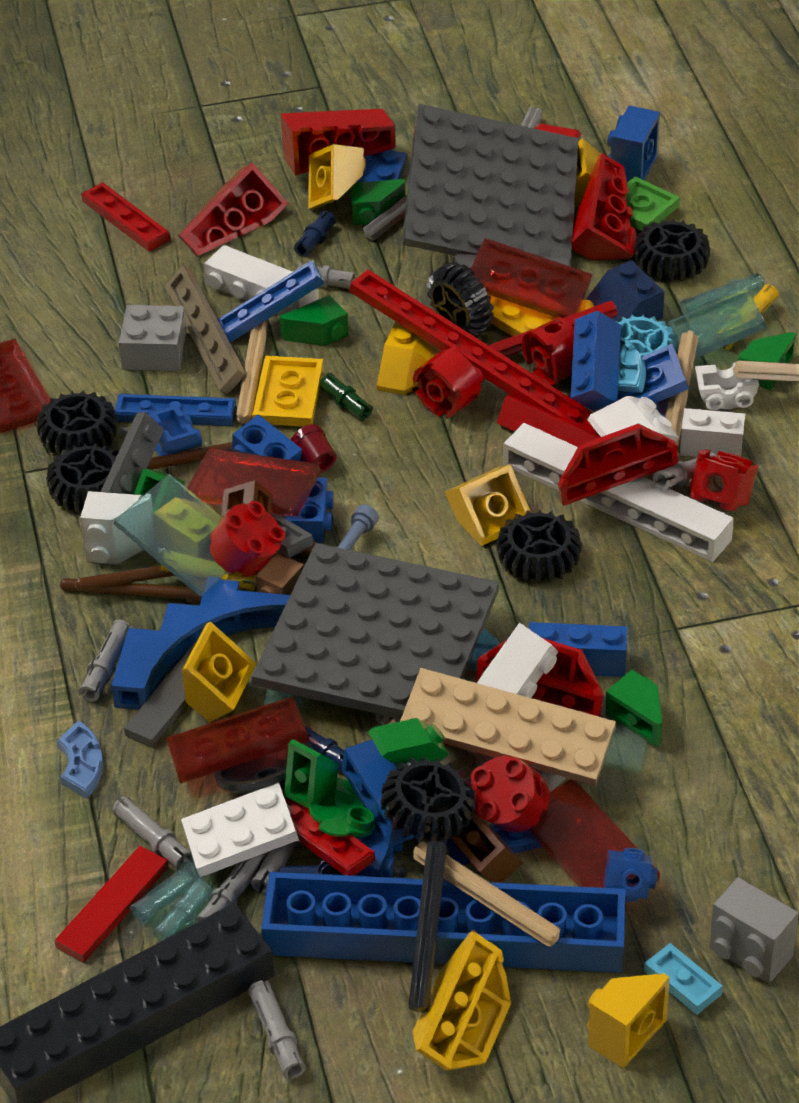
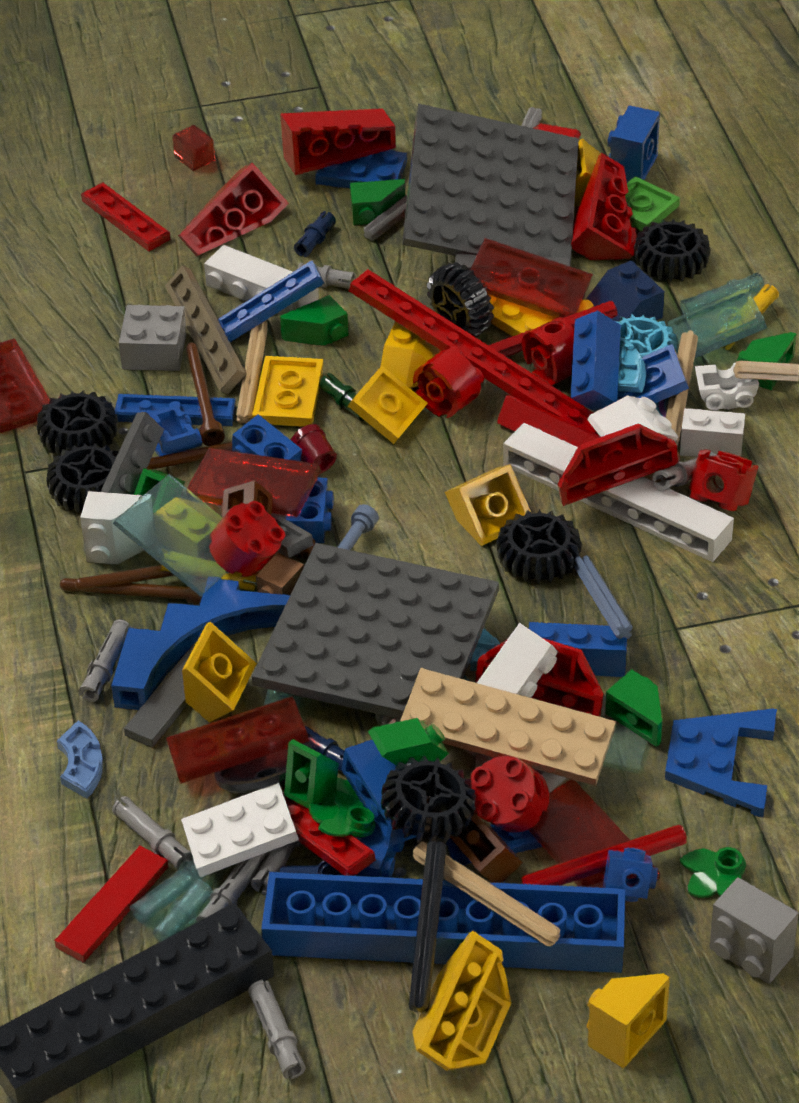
yellow slope [308,144,366,209] -> none
medium azure plate [644,943,723,1015] -> none
none -> clear red brick [172,125,215,172]
none -> reddish brown piece [186,343,225,446]
none -> yellow plate [348,366,428,444]
none -> red axle [522,825,687,886]
none -> sand blue axle [574,555,633,639]
none -> blue wing [665,709,777,817]
none -> green plate [680,847,746,898]

